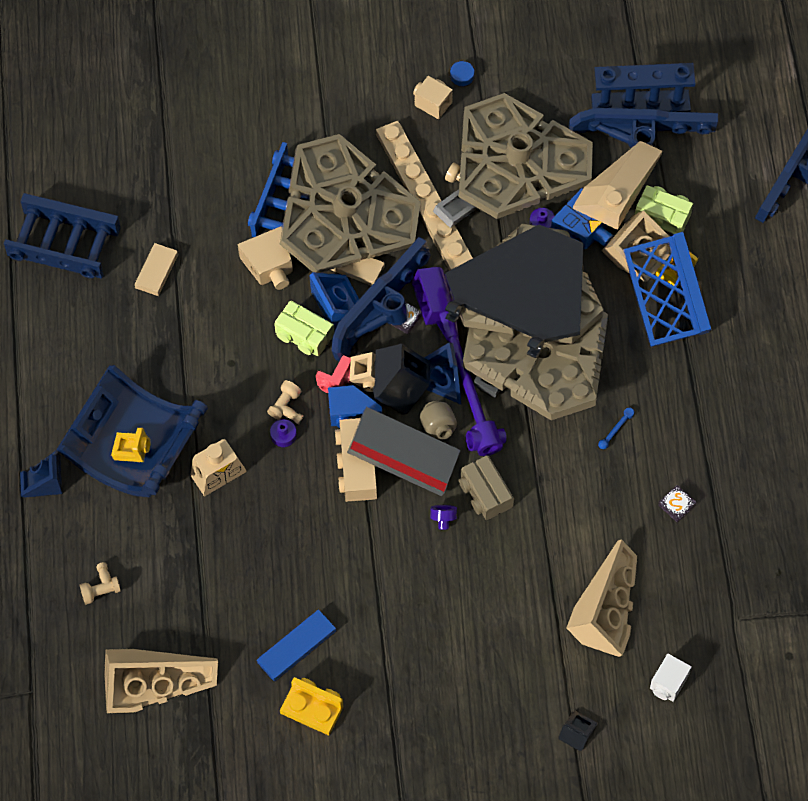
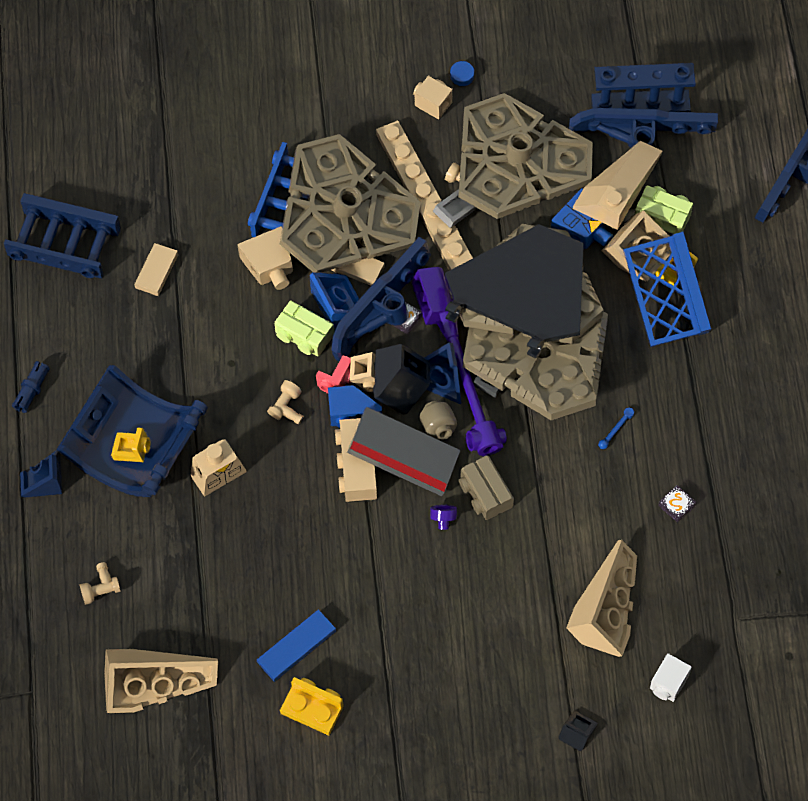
dark purple tile [270,419,297,447] -> none
dark purple tile [530,208,555,228] -> none
none -> dark blue pin [12,361,50,413]

